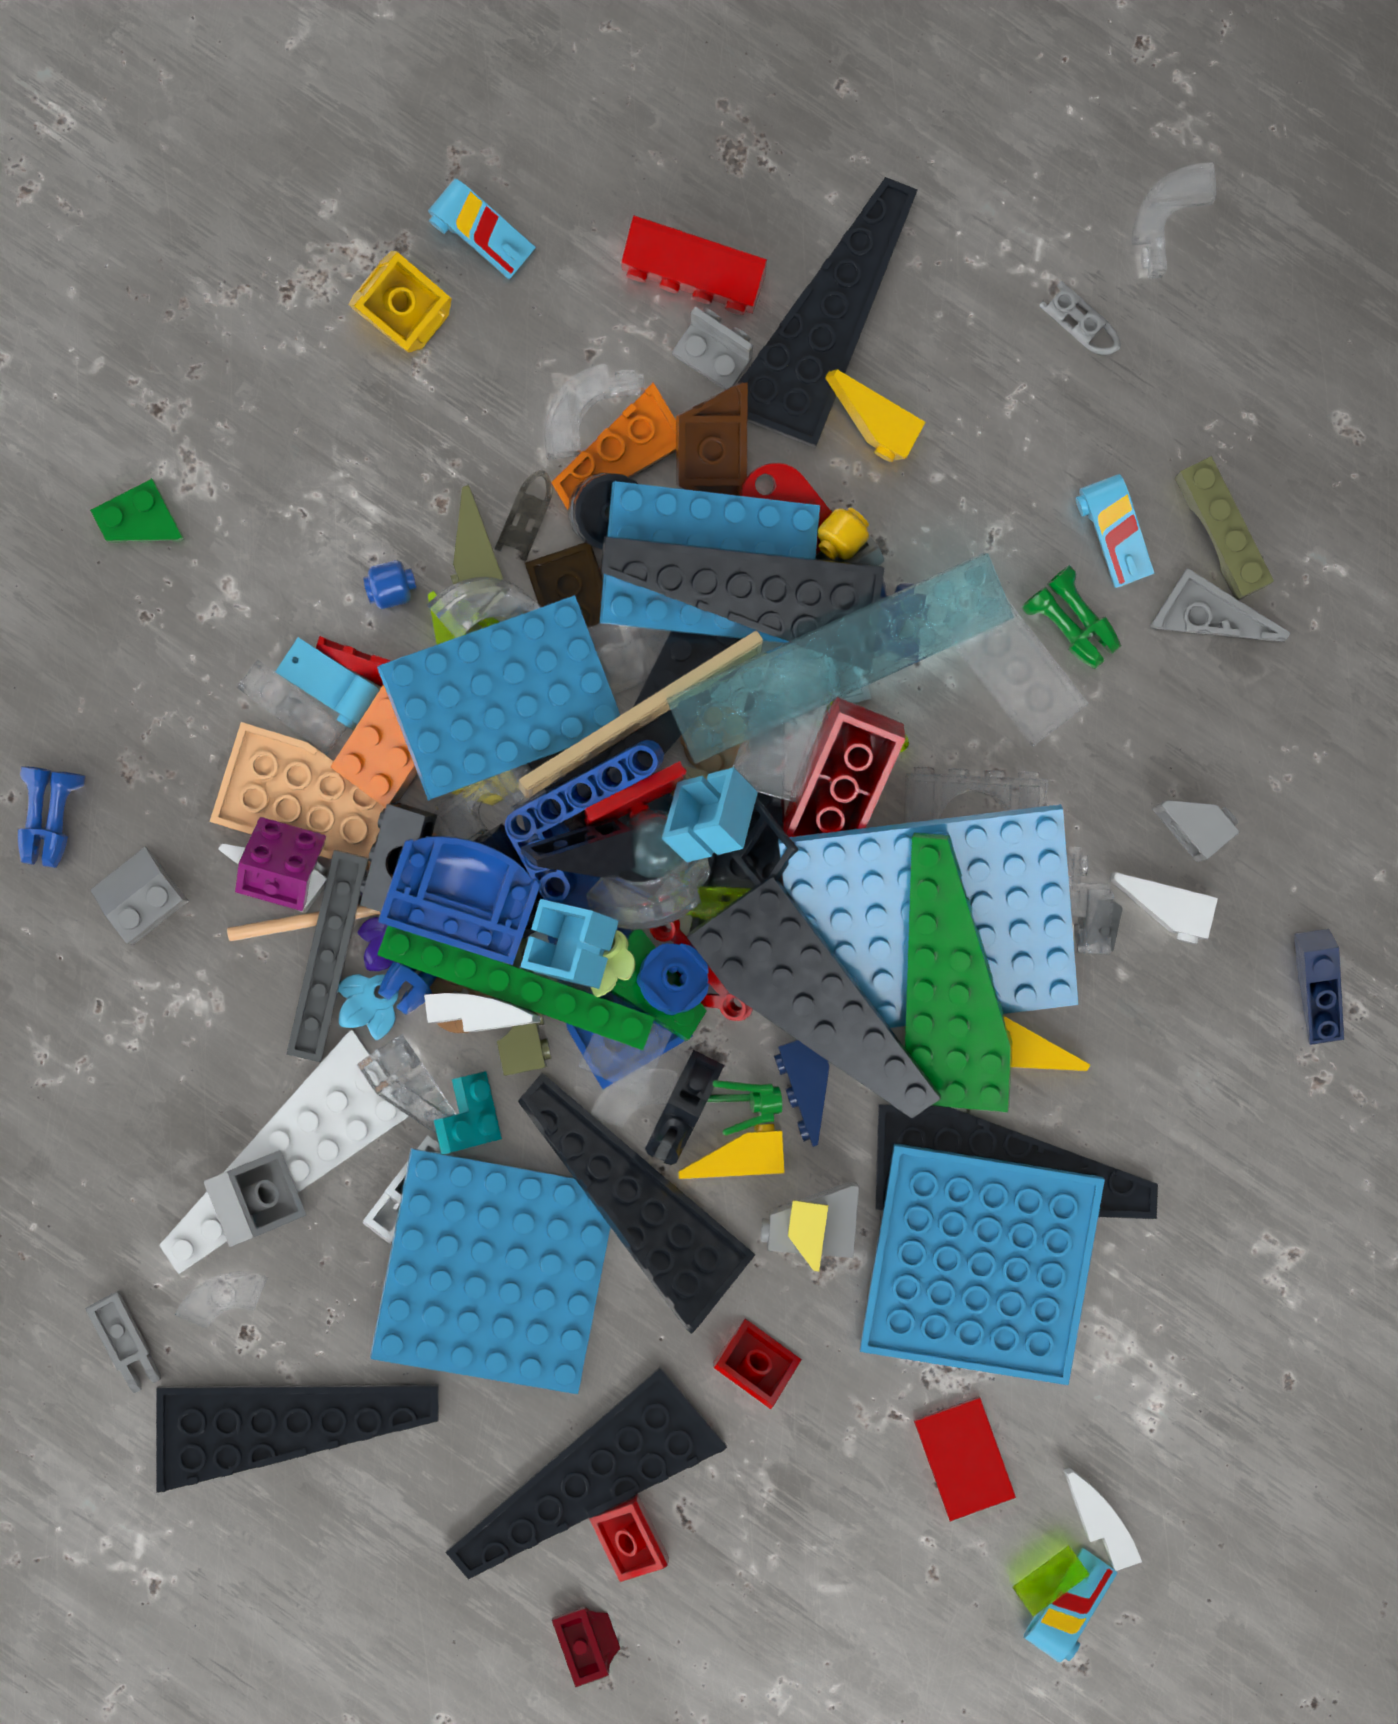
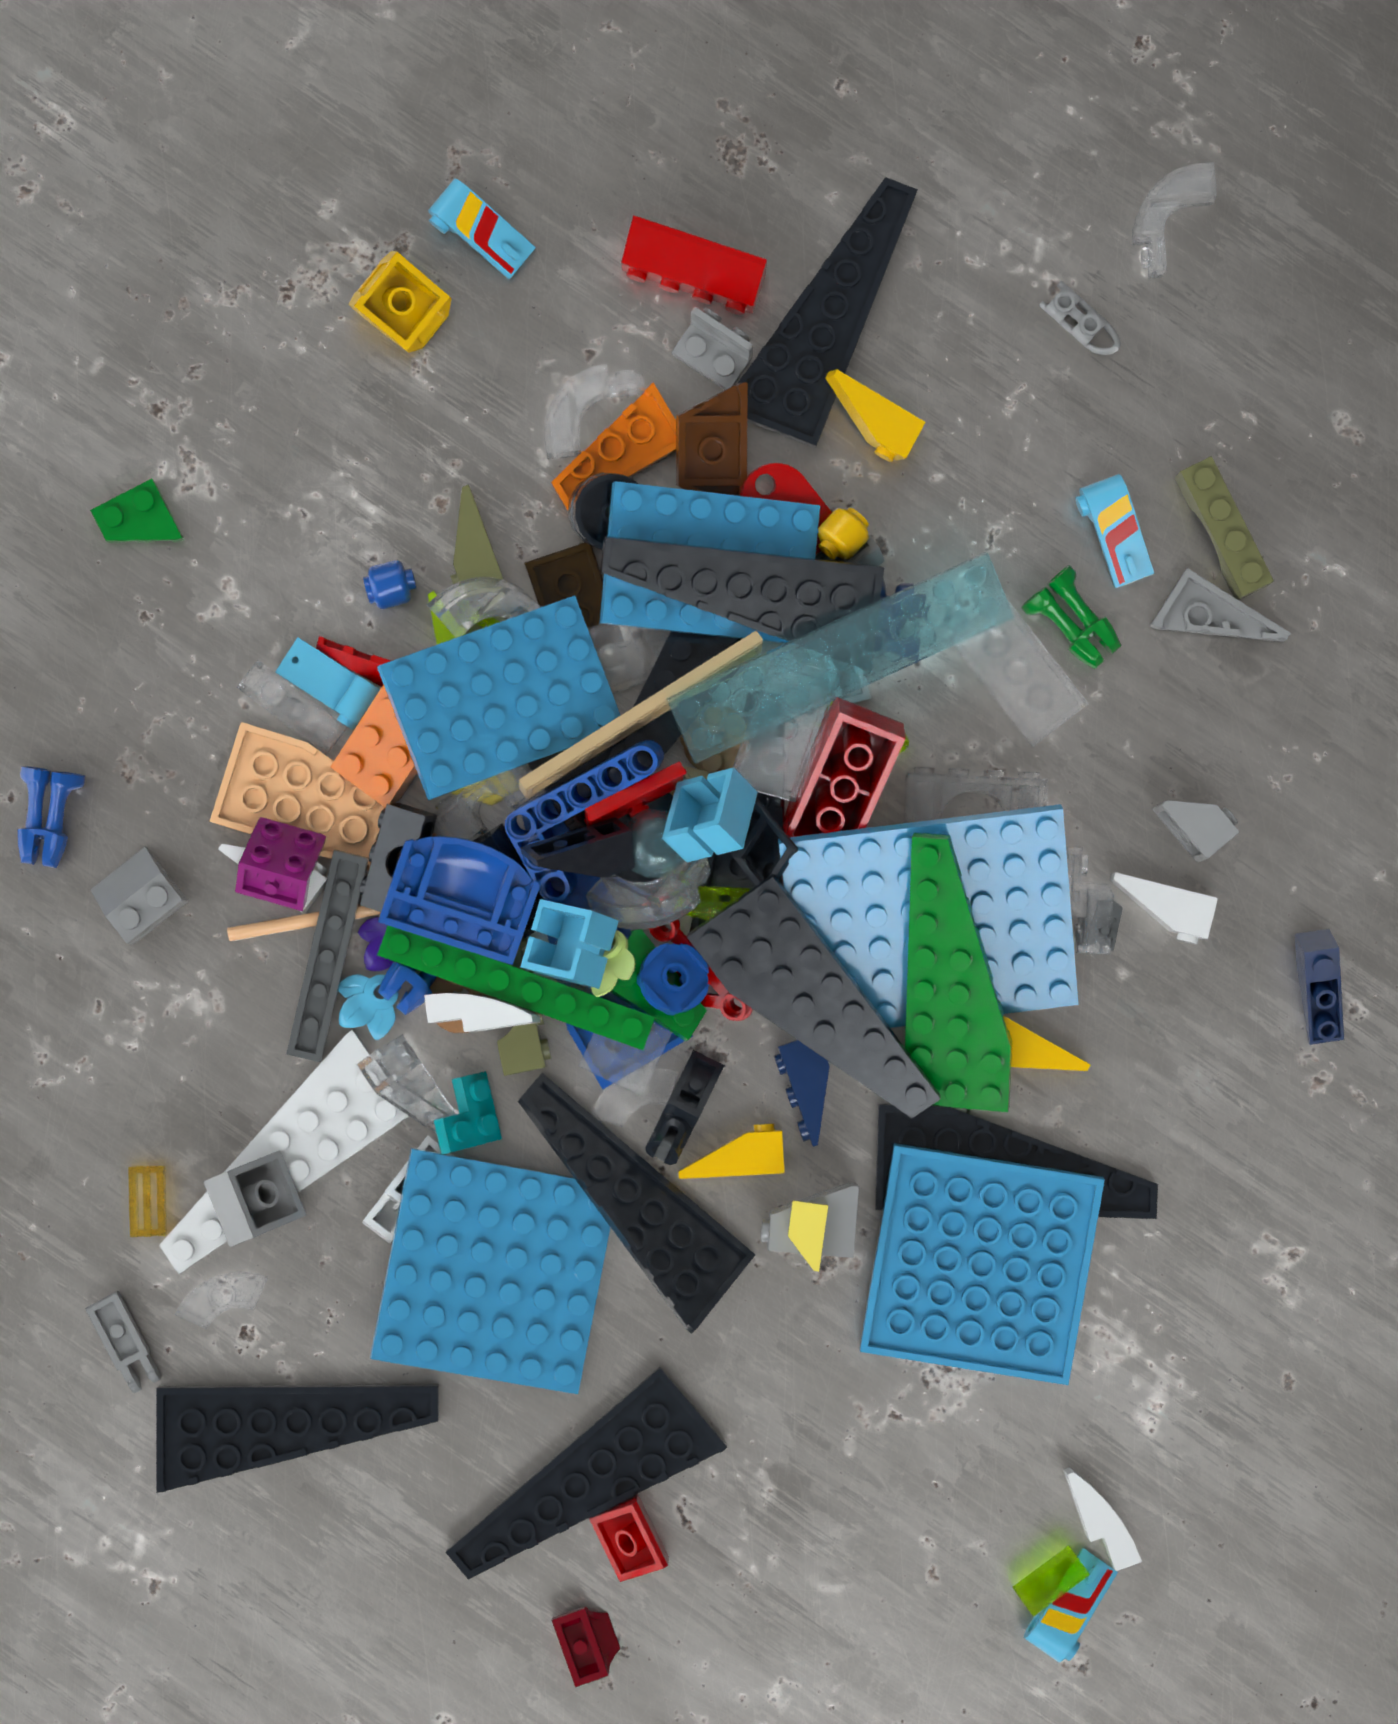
clear smoke piece [495,469,552,562] -> none
green plant [707,1080,783,1136] -> none
red slope [713,1319,802,1409] -> none
red tile [914,1396,1016,1521] -> none
none -> clear yellow tile [128,1165,167,1237]

